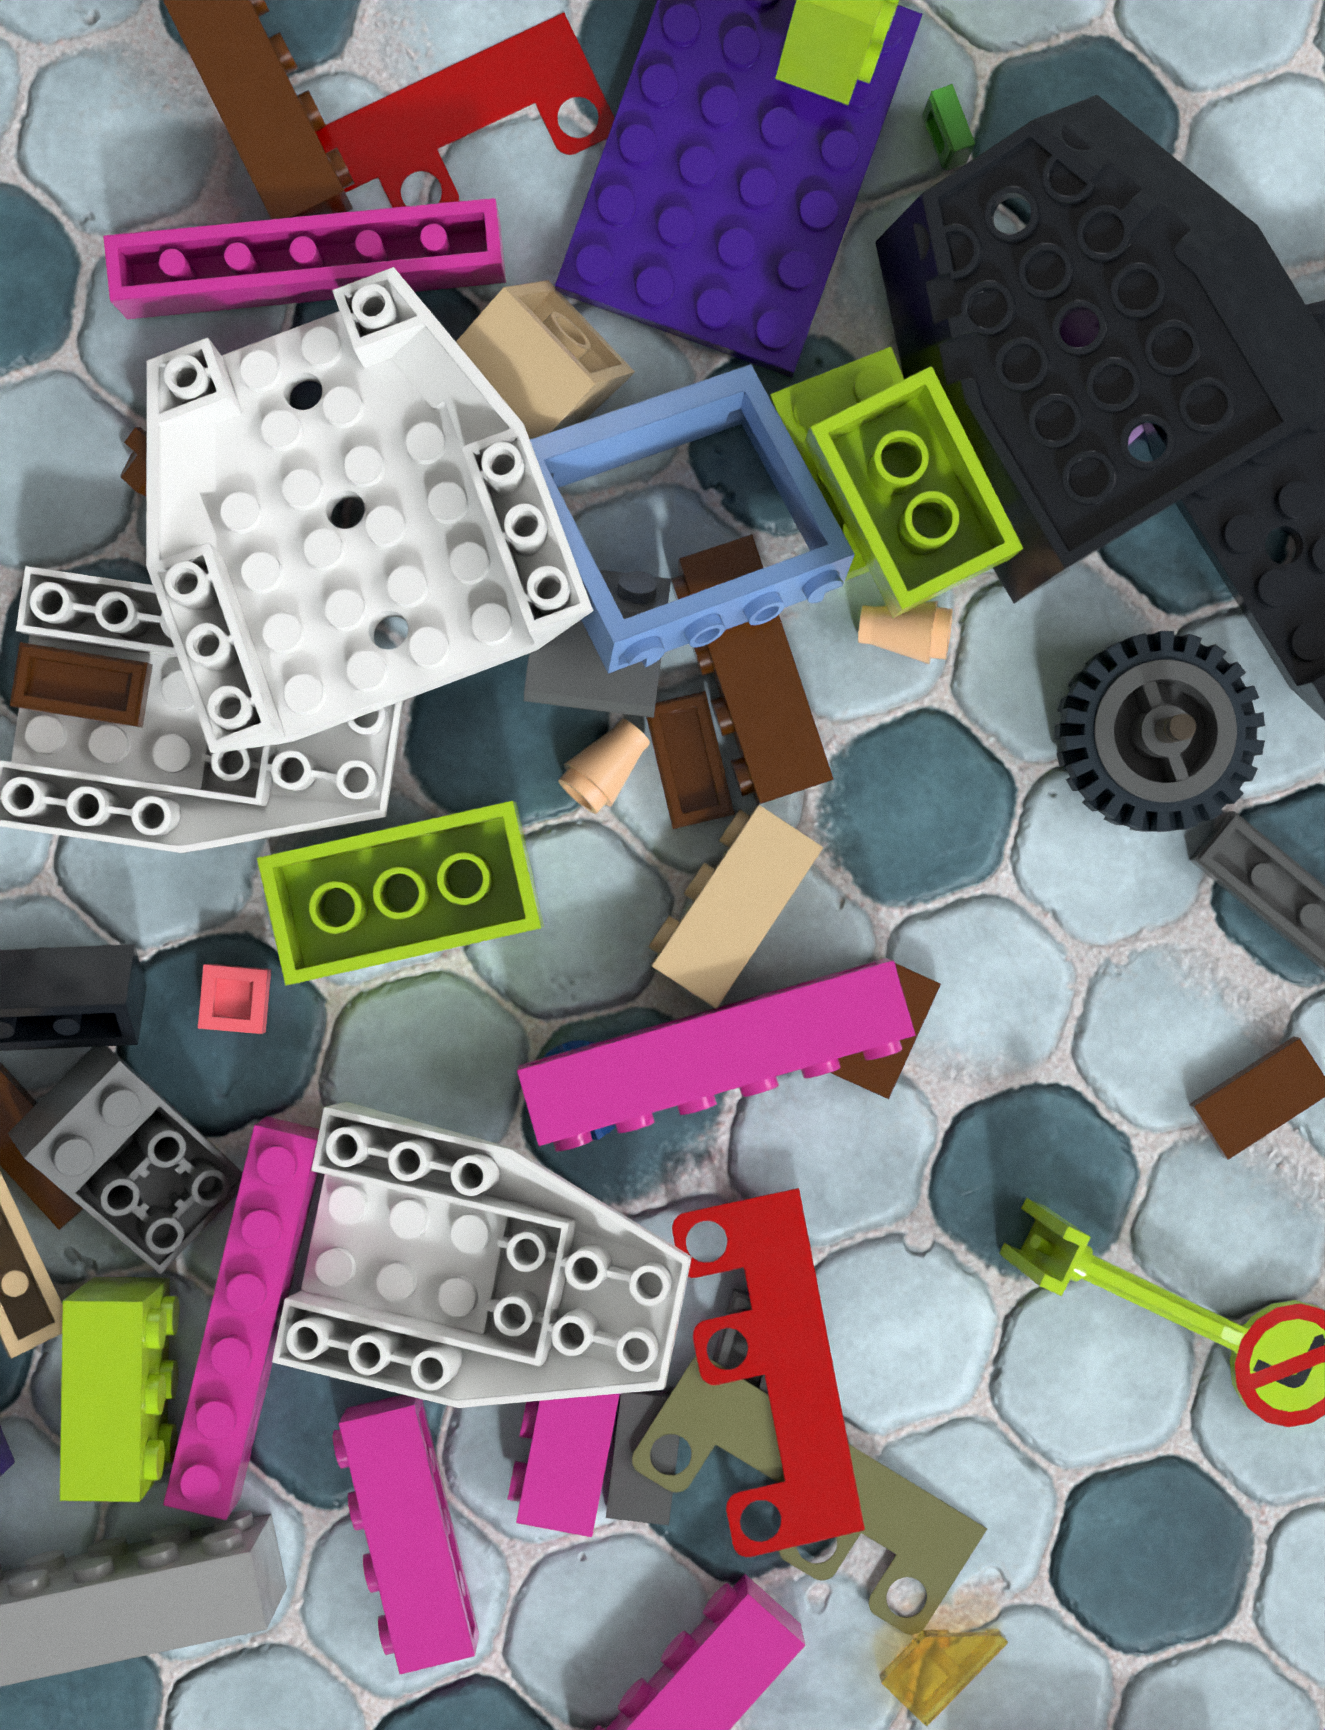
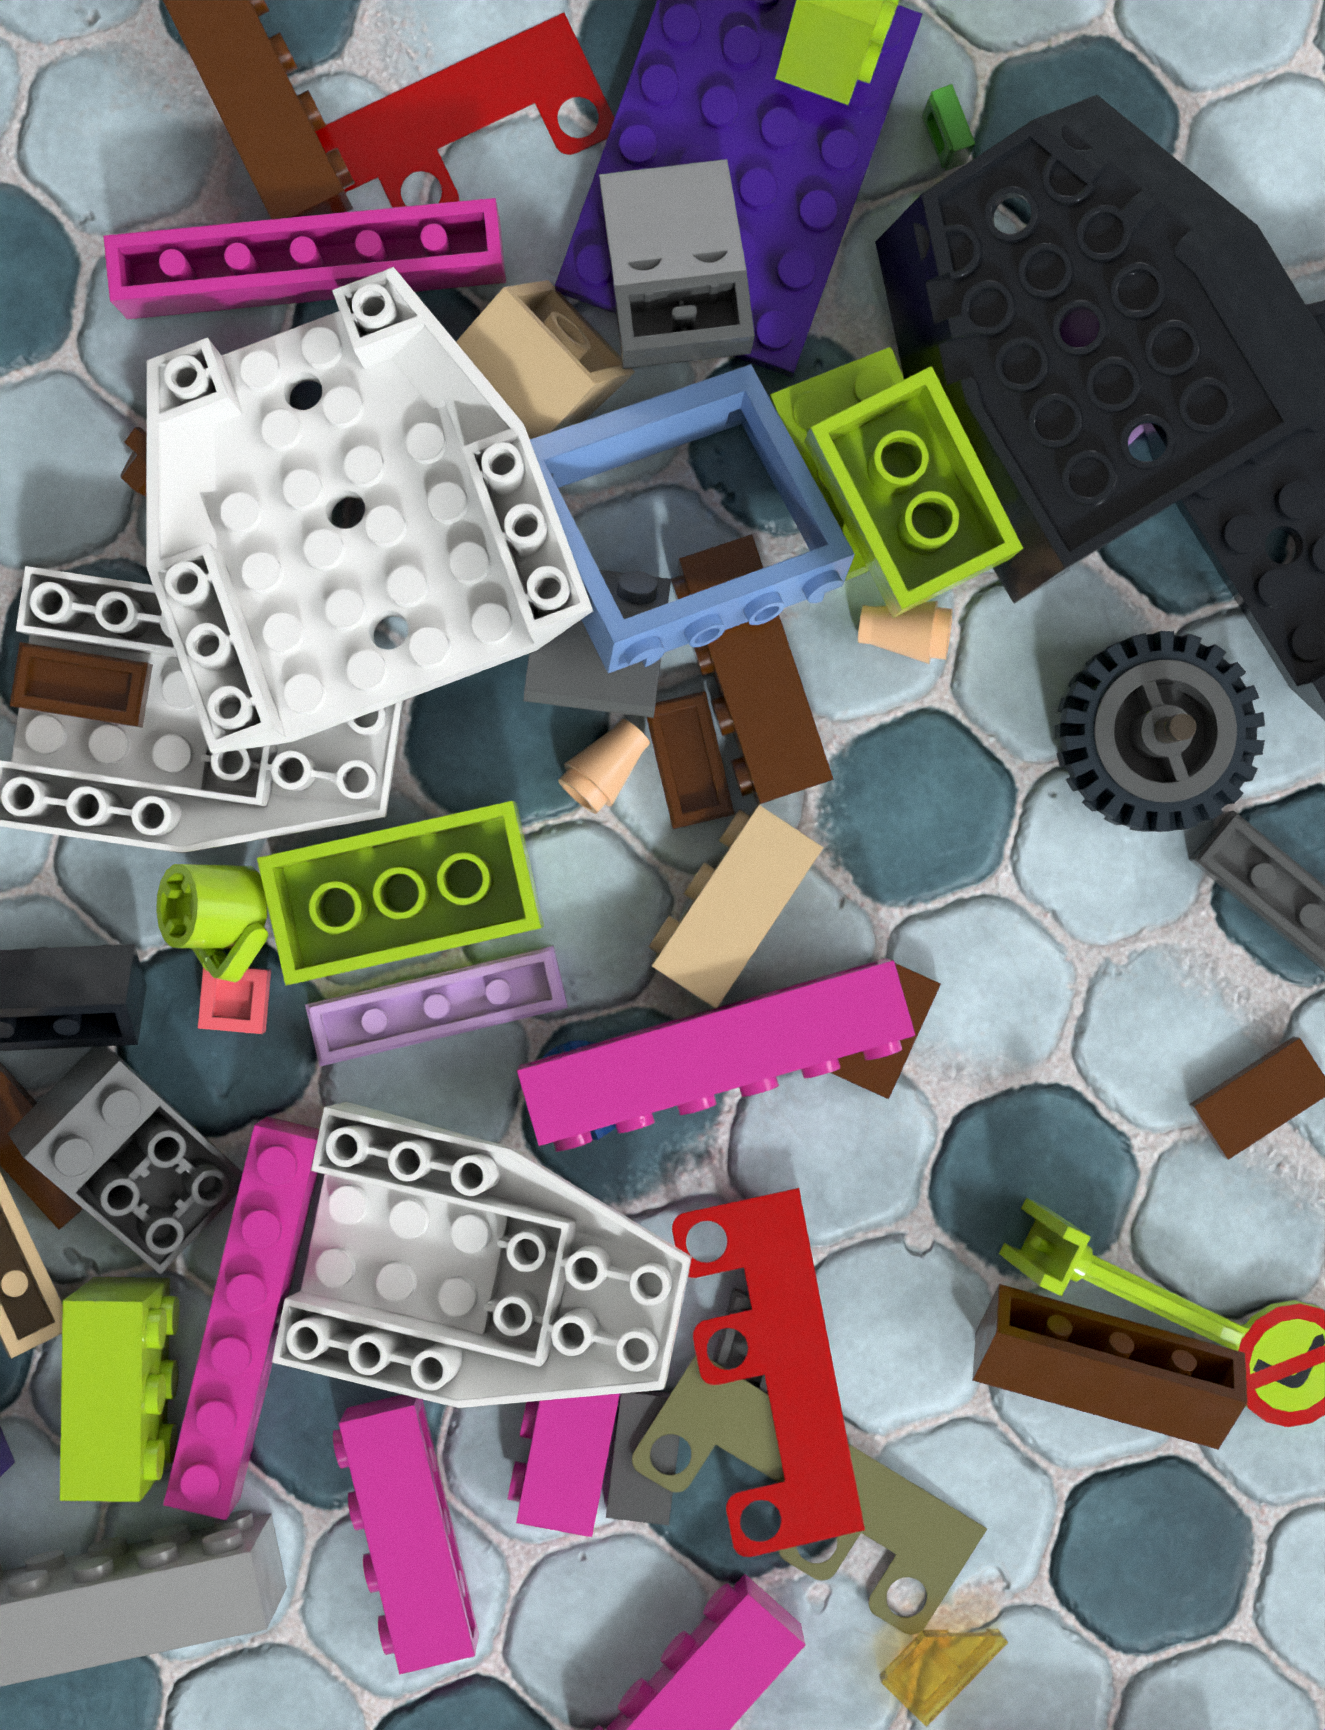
none -> lime piece [156,864,268,982]
none -> lavender tile [305,946,568,1066]
none -> slope [599,159,755,369]
none -> reddish brown brick [972,1284,1248,1450]

